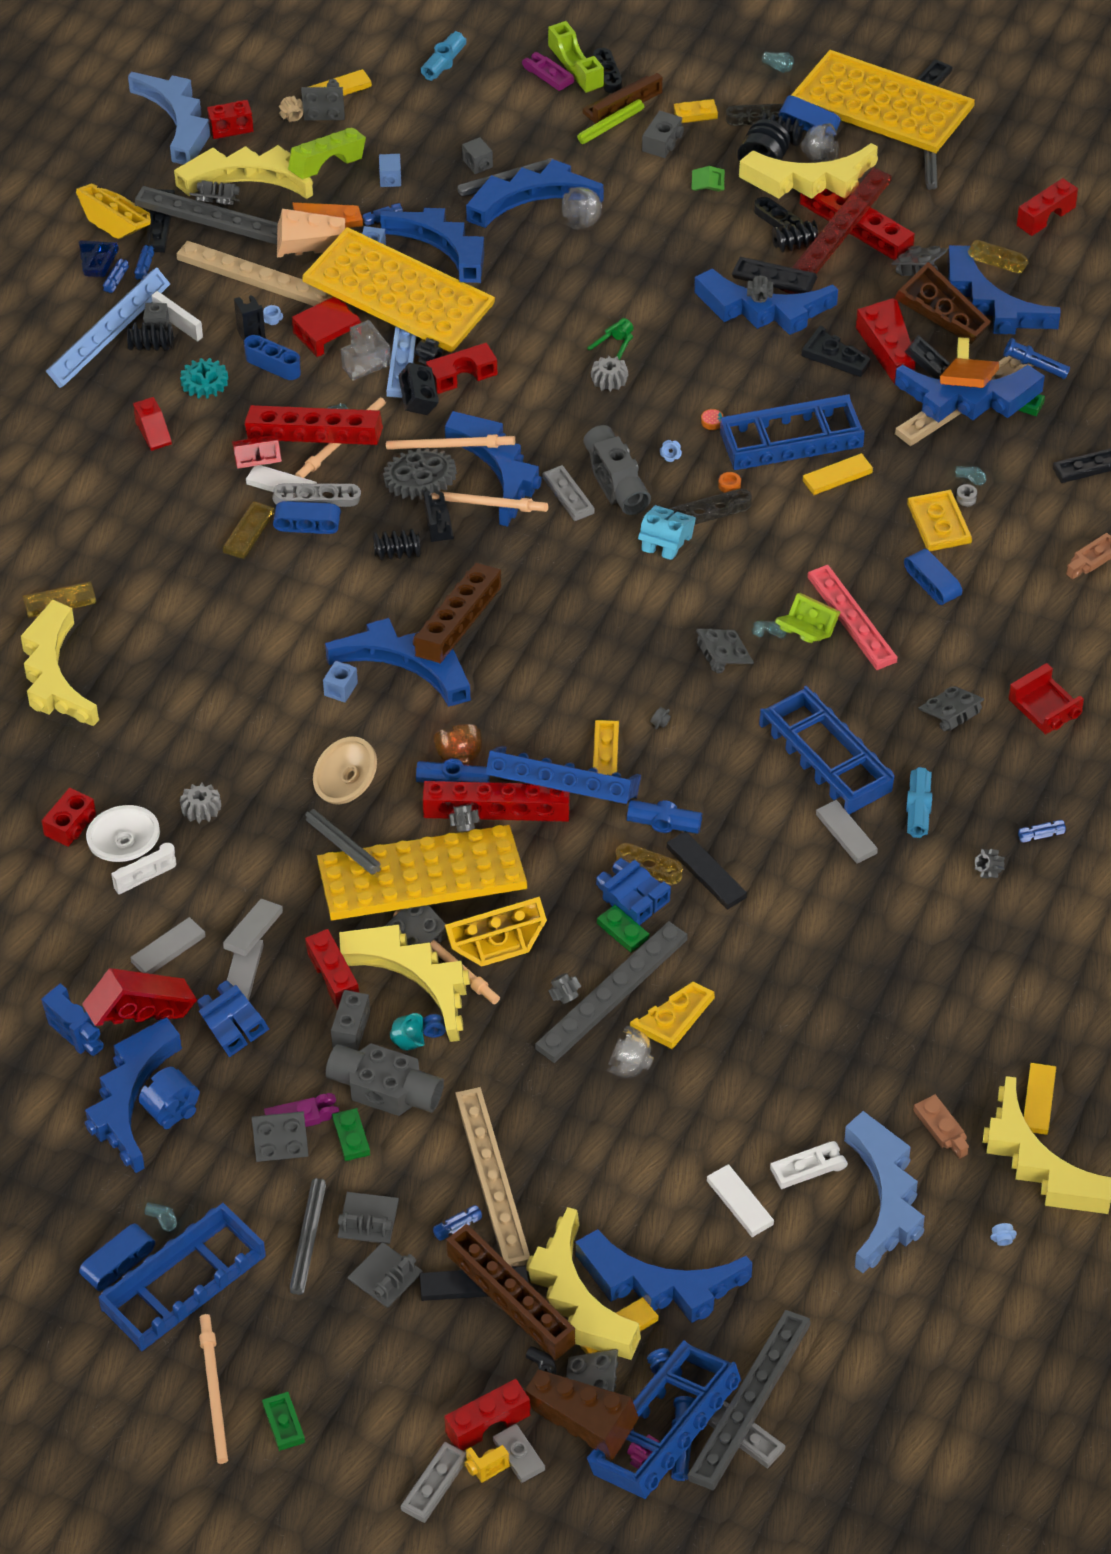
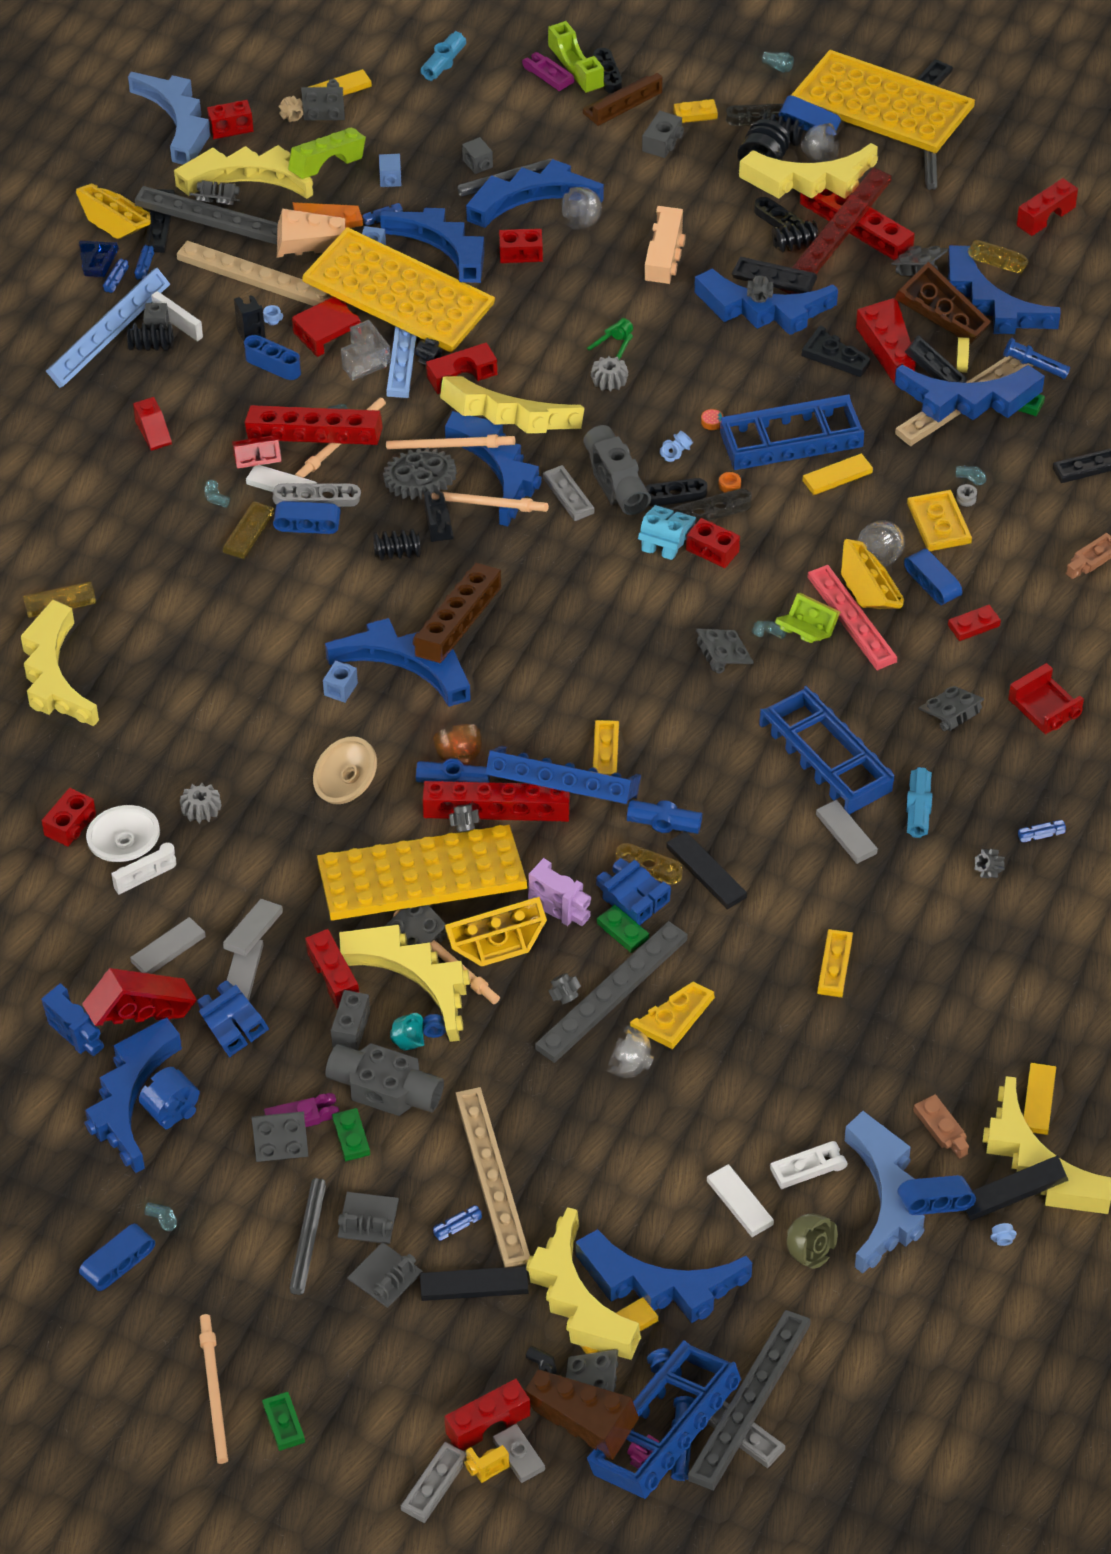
blue window [98,1203,266,1352] -> none
teal gear [180,358,228,399] -> none
dark grey axle [305,809,381,875] -> none
black brick [398,363,439,416] -> none
reddish brown brick [446,1224,575,1360] -> none
lime axle [577,99,644,144] -> none
dark grey plate [650,707,671,729] -> none
bright green panel [692,166,725,192] -> none
orange tile [940,358,999,388] -> none
none -> clear light blue arm [204,480,230,508]
none -> light yellow arch [440,376,584,433]
none -> red brick [499,229,543,263]
none -> lavender hips [528,858,591,926]
none -> light nougat wedge [645,206,686,284]
none -> black beam [646,478,708,507]
none -> light blue plate [673,431,693,451]
none -> red brick [686,518,740,568]
none -> olive cylinder [786,1213,838,1269]
none -> yellow tile [817,929,853,997]
none -> yellow wedge [841,539,904,609]
none -> clear cylinder [858,520,905,567]
none -> blue beam [897,1175,976,1215]
none -> red plate [948,605,1001,641]
none -> black tile [966,1155,1069,1221]

